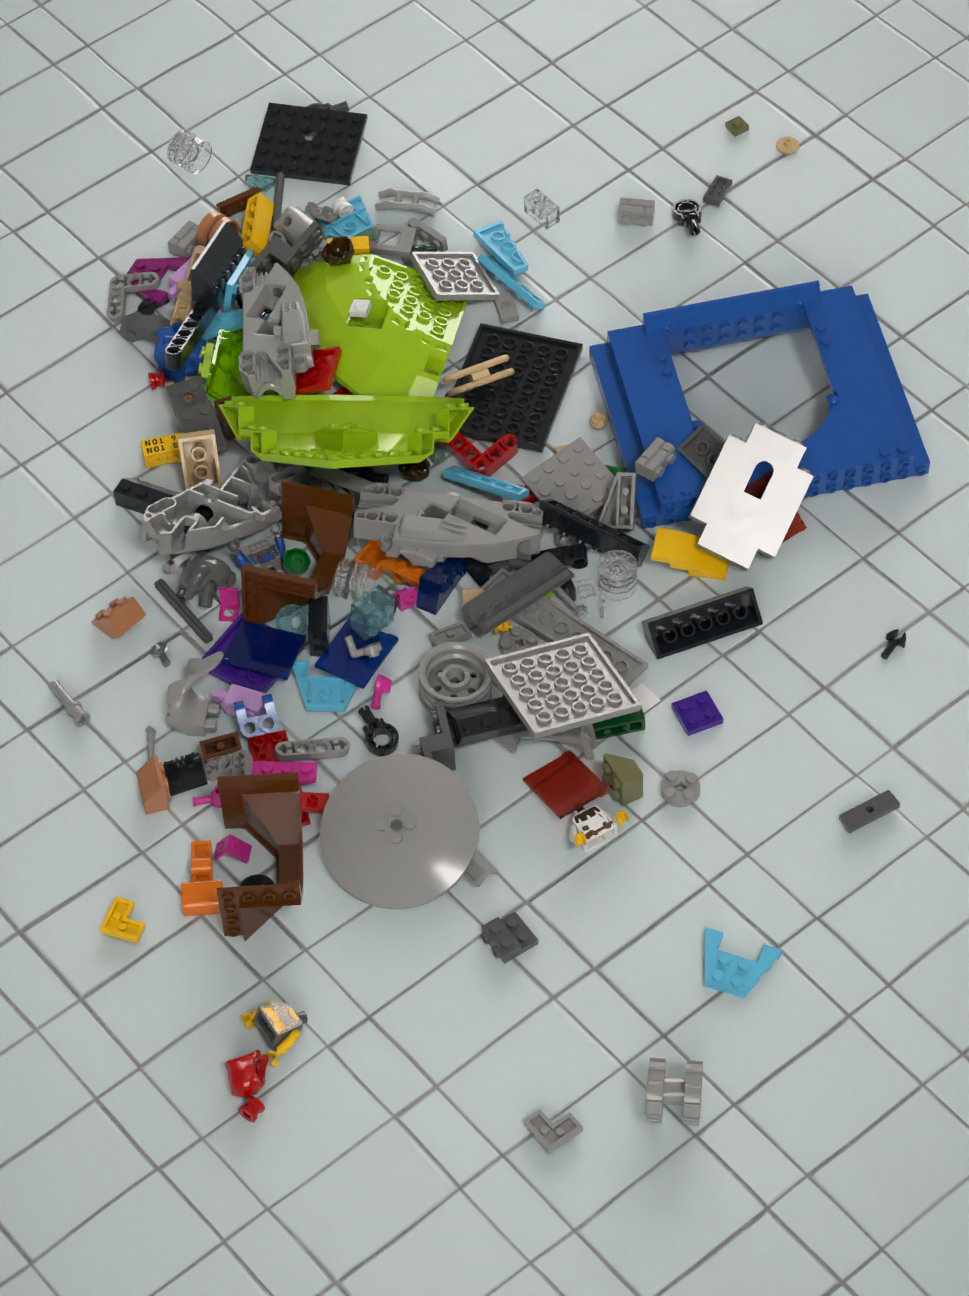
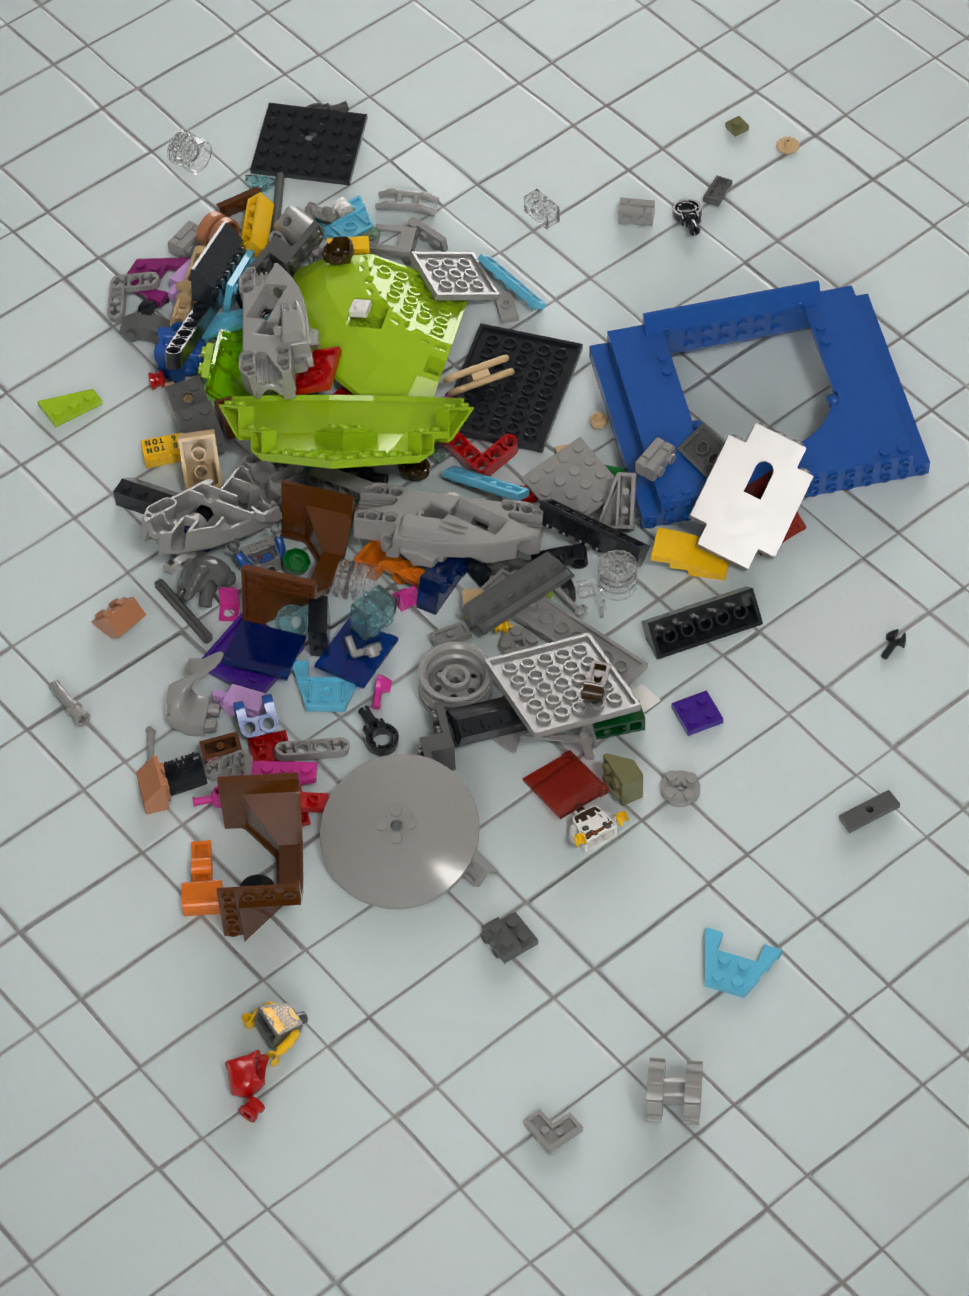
yellow plate [100,897,146,944] -> none
flat silver plate [150,642,171,667] -> none
dark pink bracket [213,834,252,863] -> none
clear green plate [413,244,437,252] -> none
medium azure wing [473,220,529,276] -> none
light grey hinge [554,533,569,547] -> none
none -> lime wing [37,389,103,428]
none -> plate [582,660,611,702]

